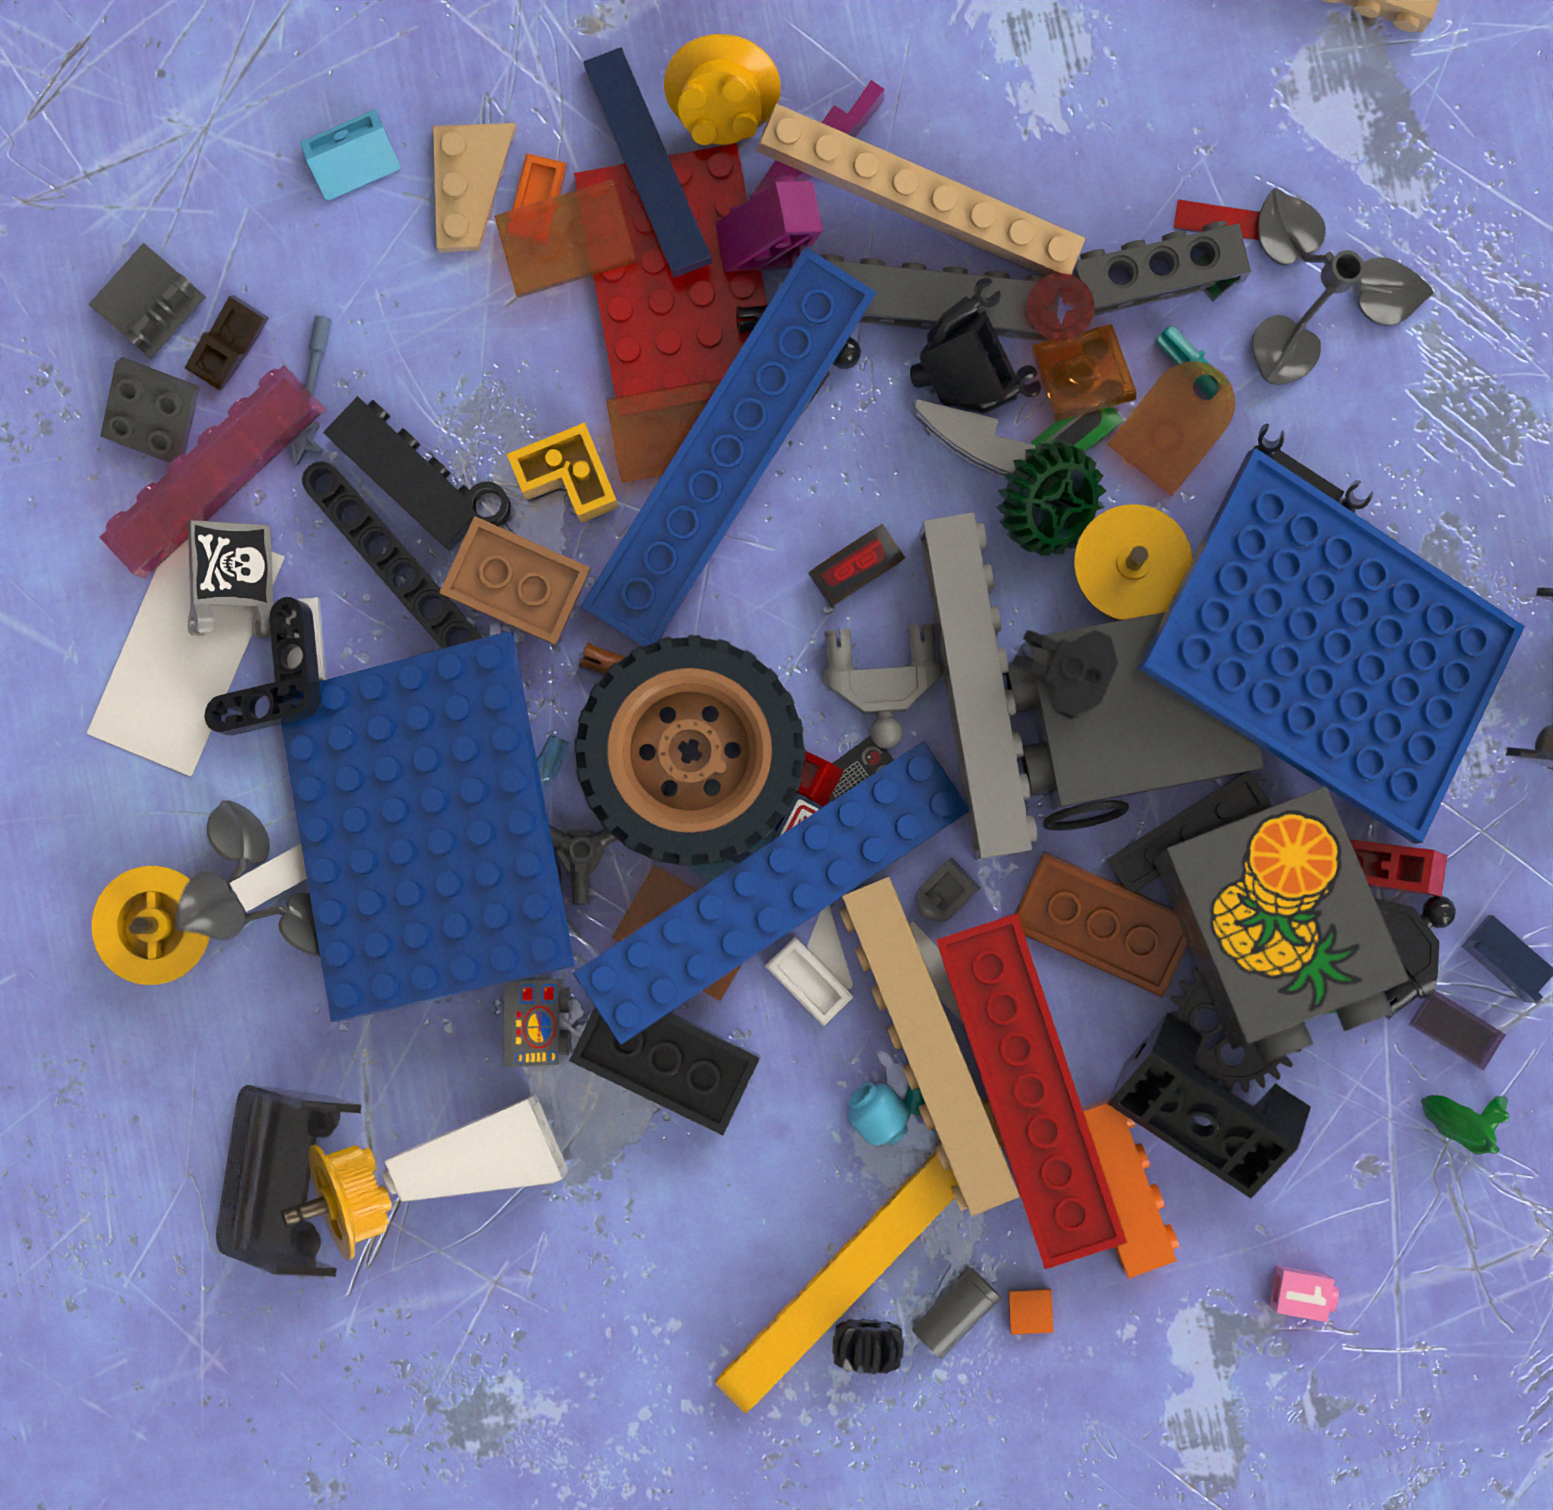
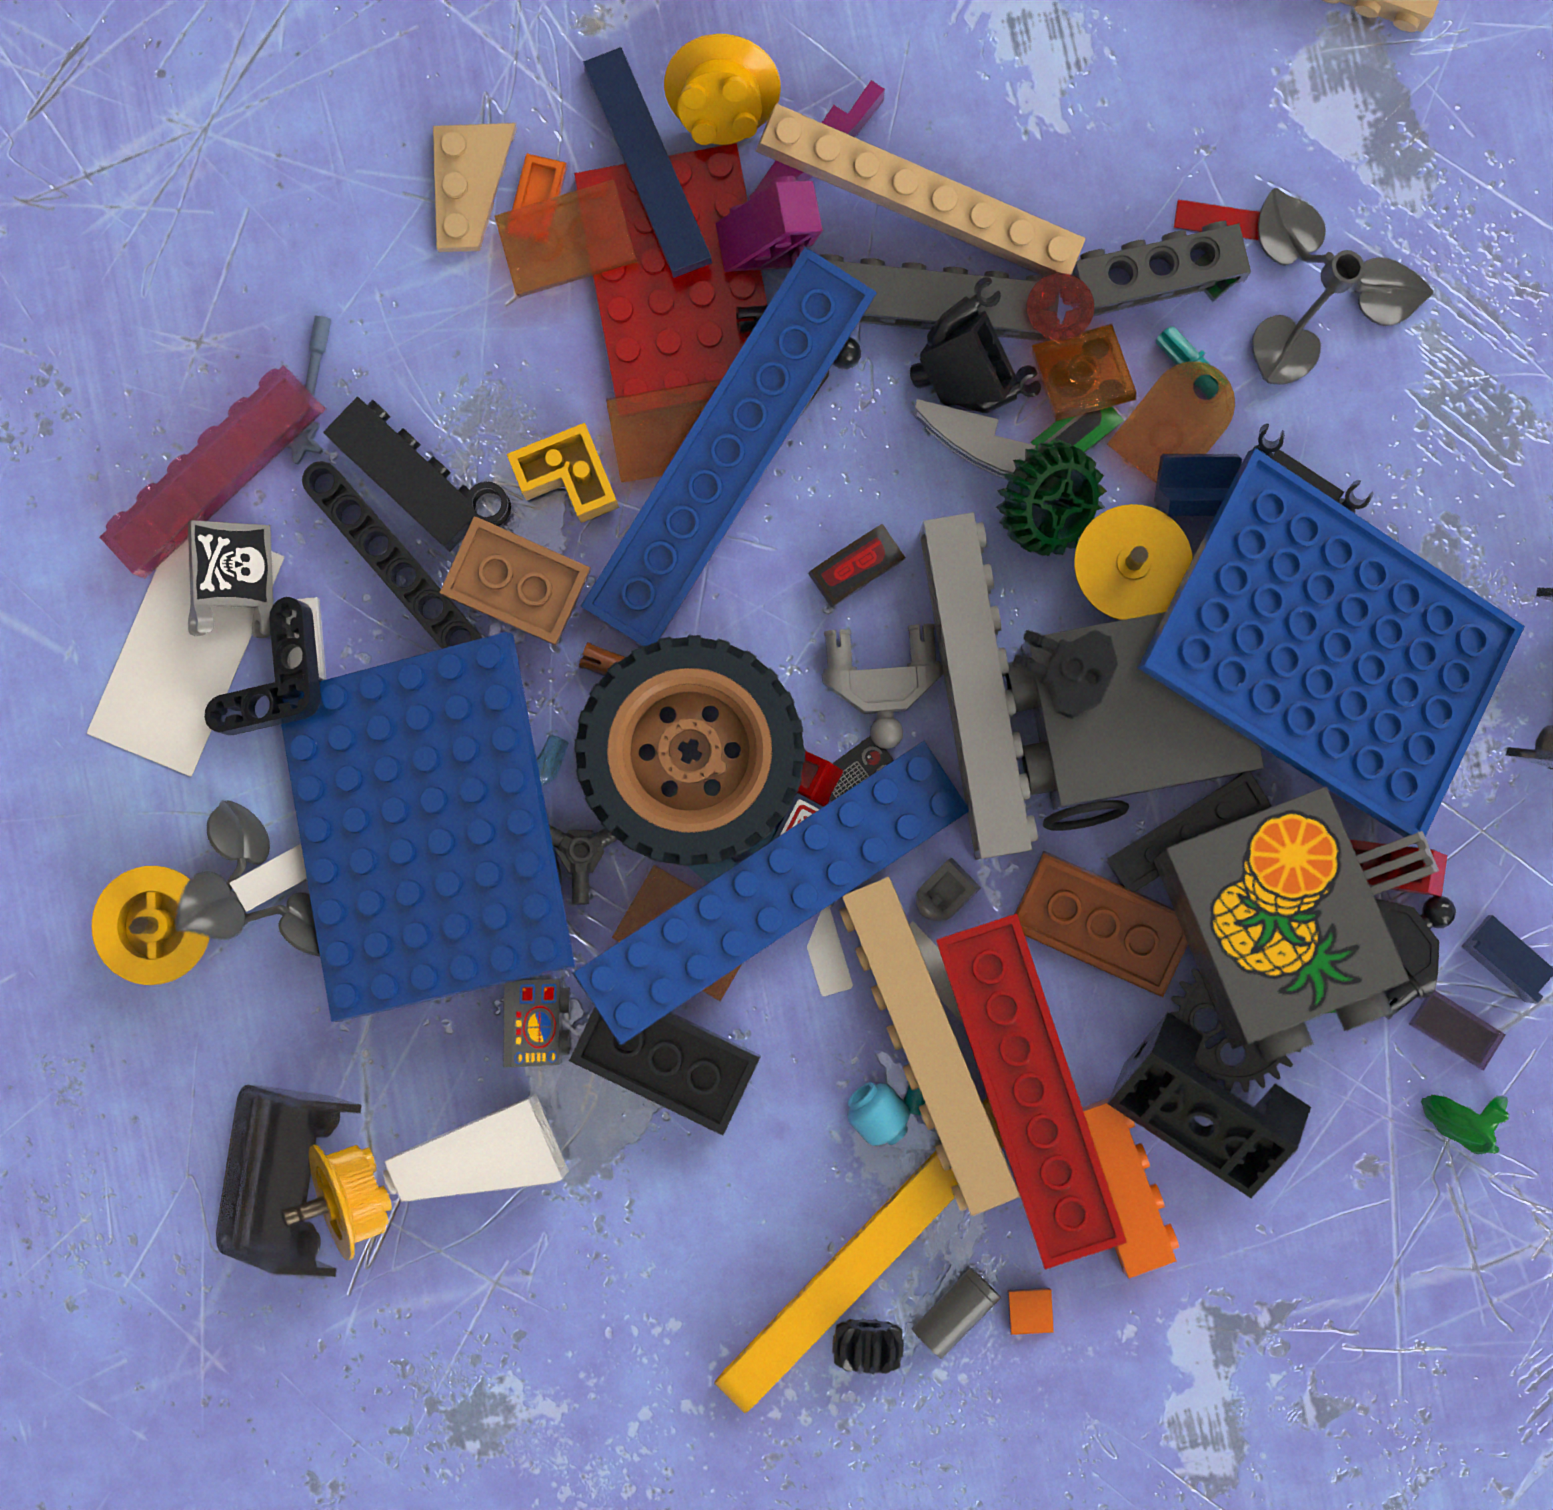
dark grey hinge [89,243,206,359] -> none
dark grey plate [100,357,200,466] -> none
dark brown slope [184,296,269,390] -> none
medium azure panel [300,109,401,200] -> none
white tile [765,937,854,1026] -> none
bright pink brick [1269,1265,1339,1322] -> none
none -> dark blue panel [1154,454,1242,516]
none -> light grey tile [1356,831,1439,895]

